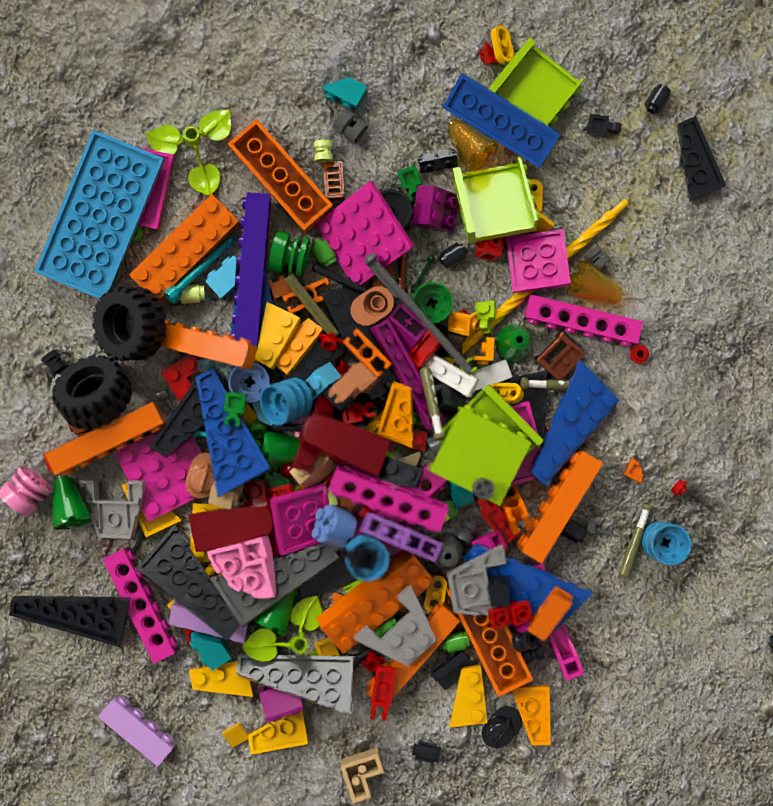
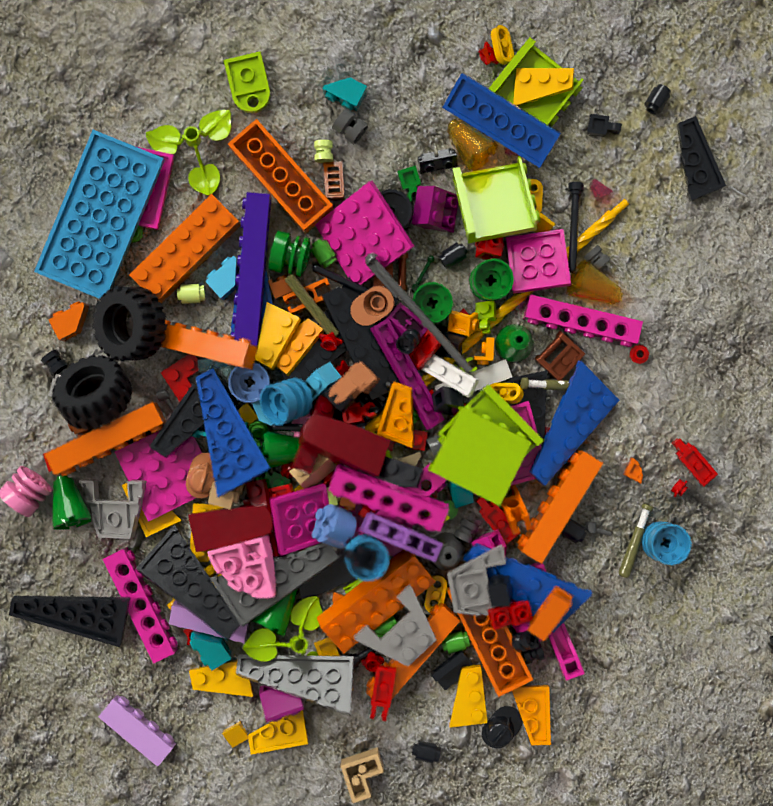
teal piece [164,235,236,304] -> none
green plate [224,392,246,428] -> none
orange piece [343,329,392,378] -> none
olive piece [420,367,446,441] -> none
dark grey wheel [472,478,495,499] -> none
none -> orange slope [49,301,89,341]
none -> lime plate [223,51,271,113]
none -> black wheel [396,329,421,354]
none -> green wheel [469,259,514,301]
none -> yellow wing [513,68,574,107]
none -> black piece [568,182,584,273]
none -> clear pink slope [589,179,613,201]
none -> red hinge [672,438,718,487]

